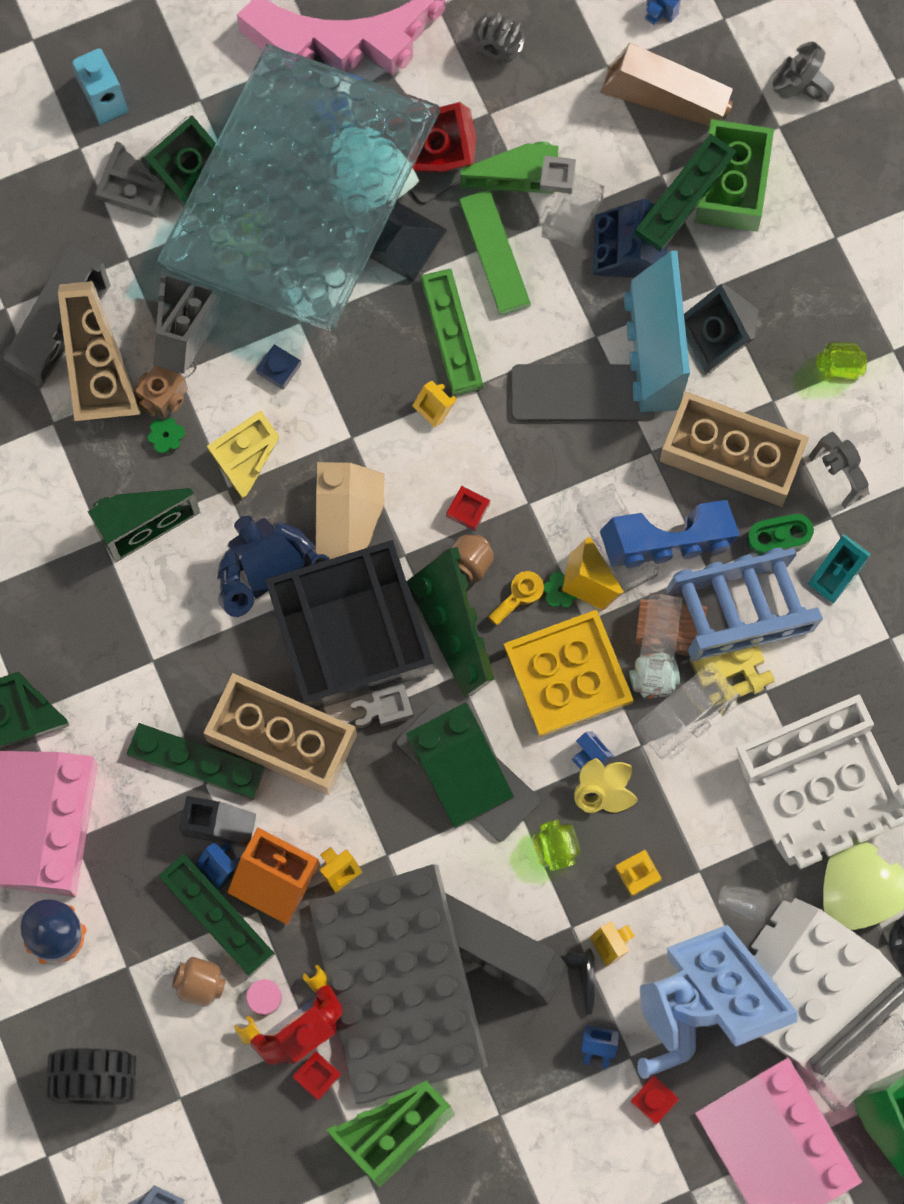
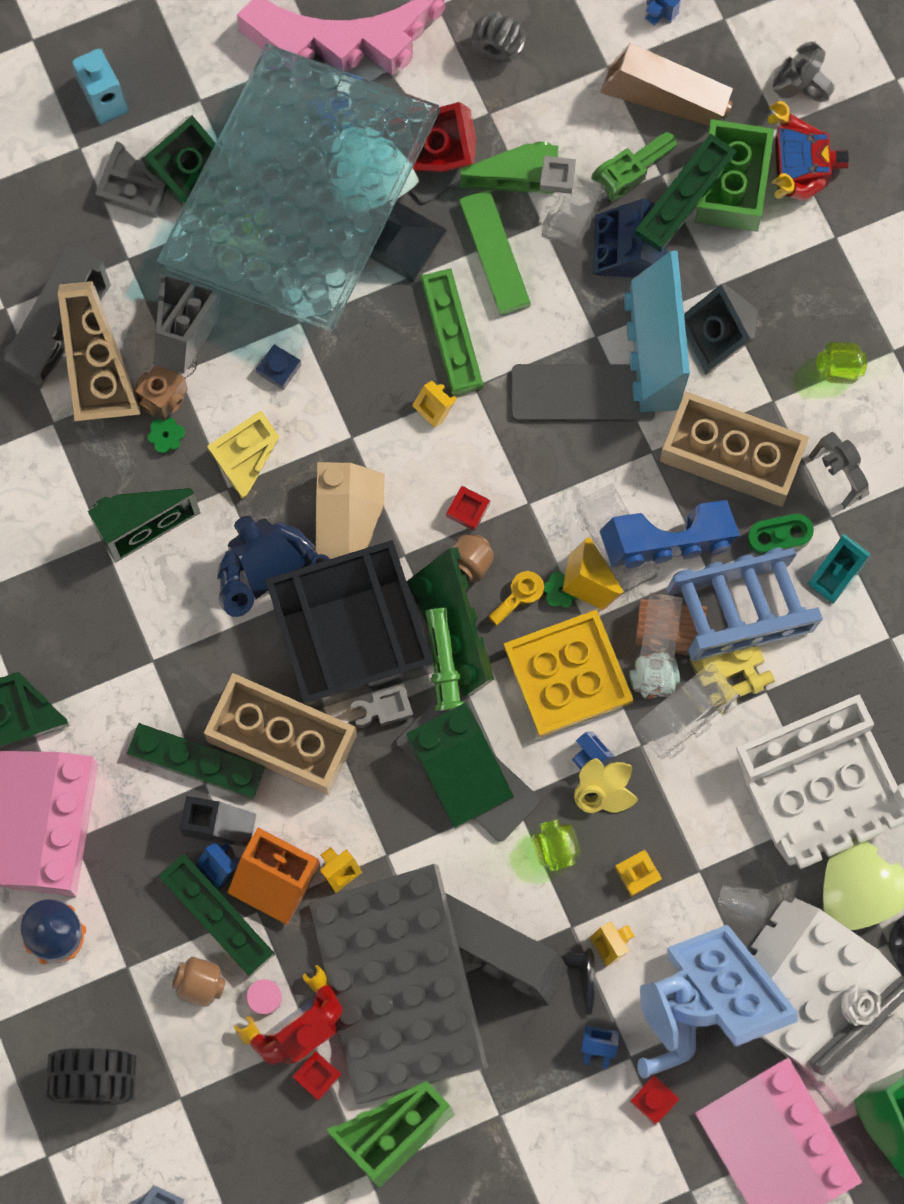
none -> bright green pin [425,608,464,711]
none -> bright green connector [591,132,677,202]
none -> torso [767,101,849,201]
none -> white plate [841,983,881,1026]

